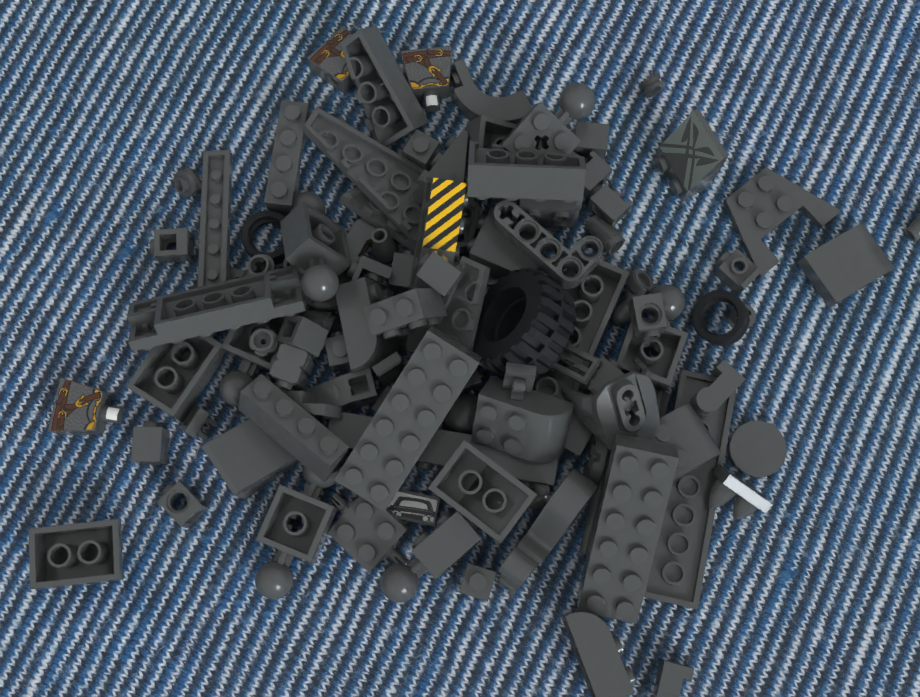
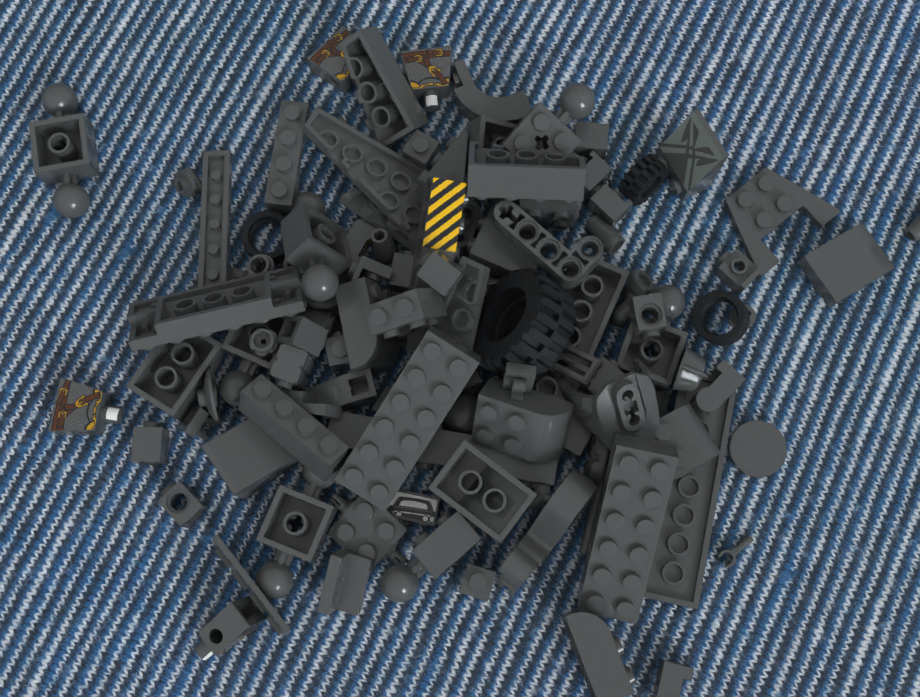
dark grey brick [29,519,124,589] -> none
dark grey brick [150,228,194,263] -> none
dark grey tile [372,351,404,386] -> none
dark grey bush [638,72,666,98] -> none
dark grey tile [709,463,773,519] -> none
none -> dark grey brick [29,83,100,218]
none -> dark grey torso [194,596,267,660]
none -> dark grey dish [197,368,222,425]
none -> dark grey windscreen [212,535,291,637]
none -> dark grey panel [317,549,372,616]
none -> black tyre [618,153,670,206]
none -> dark grey piece [669,344,708,392]
none -> dark grey hand [717,535,753,567]

